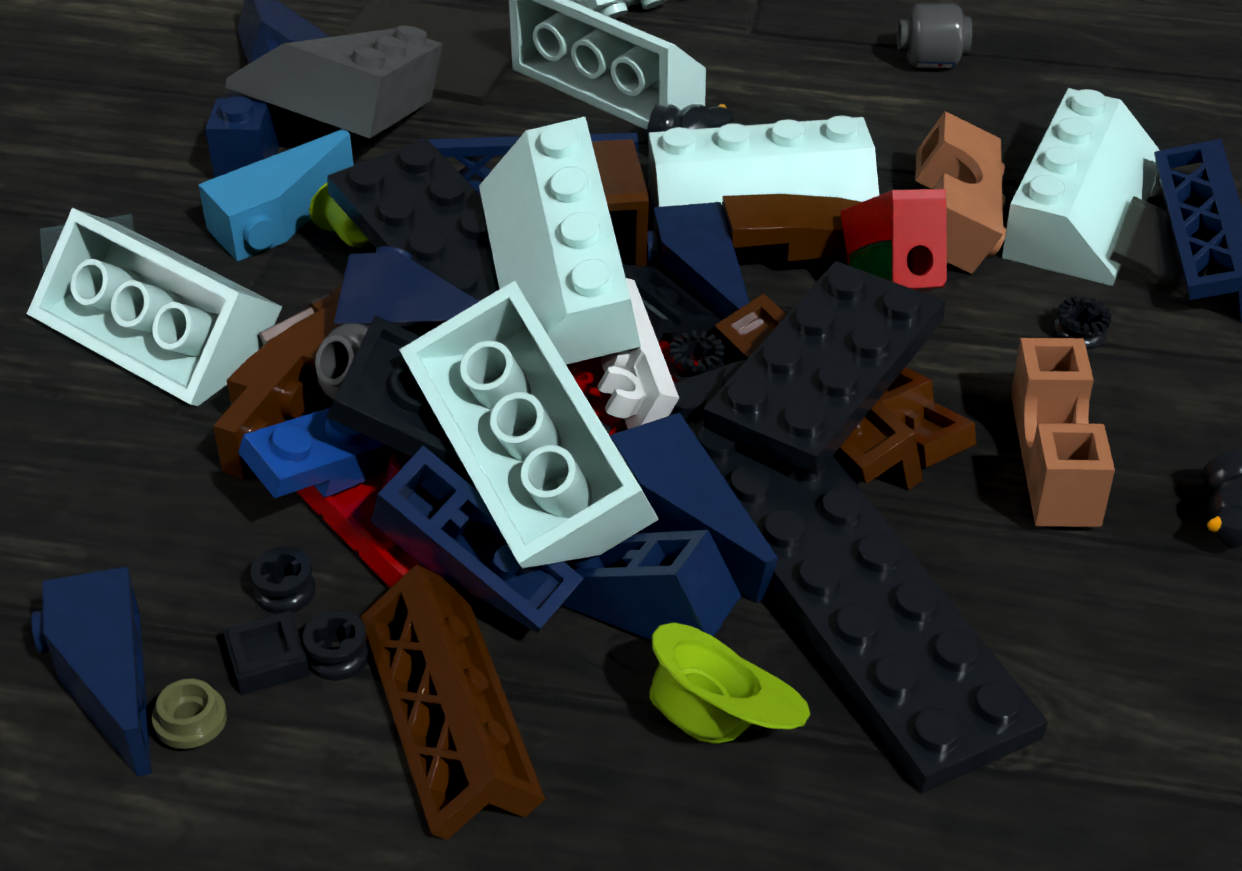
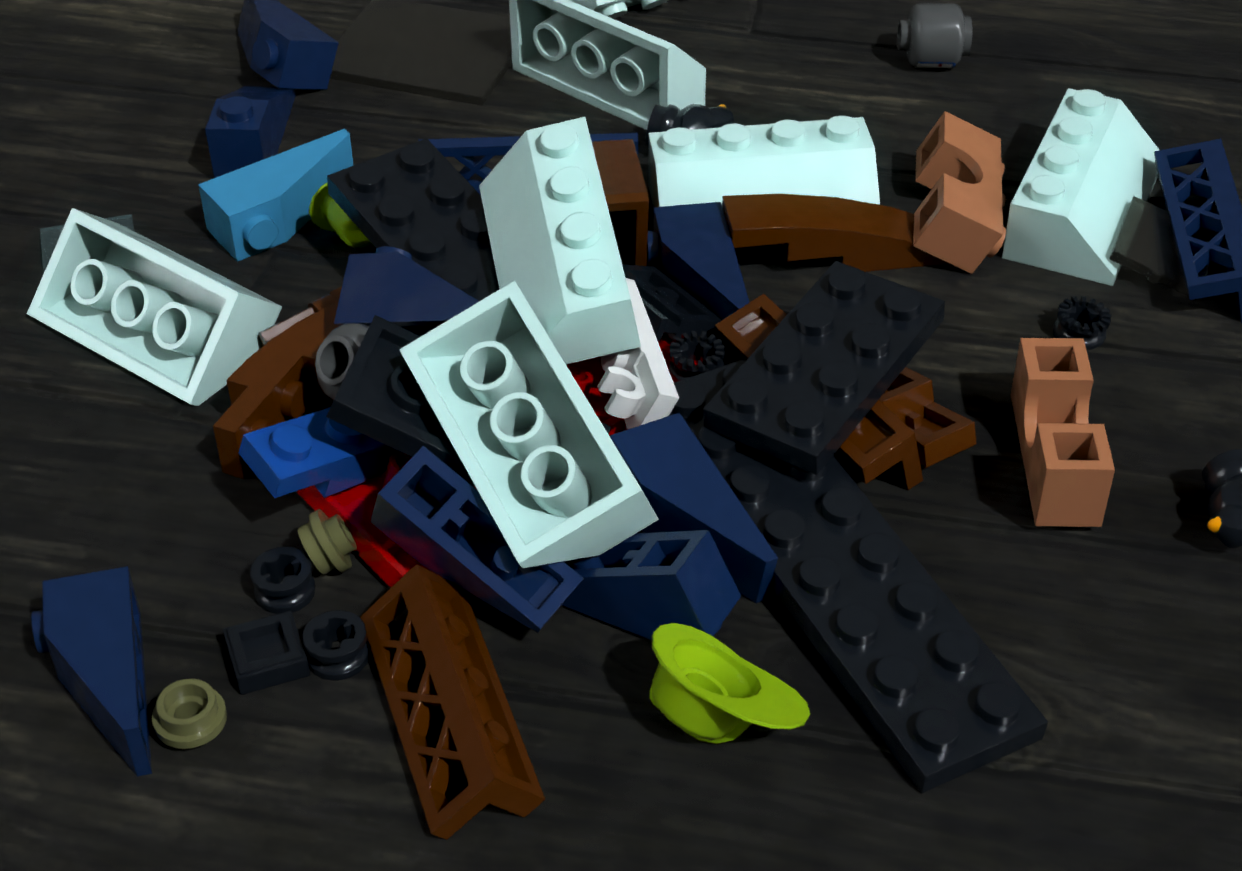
dark grey wedge [225,25,443,138] -> none
red torso [840,189,947,293] -> none
none -> olive plate [298,509,357,575]

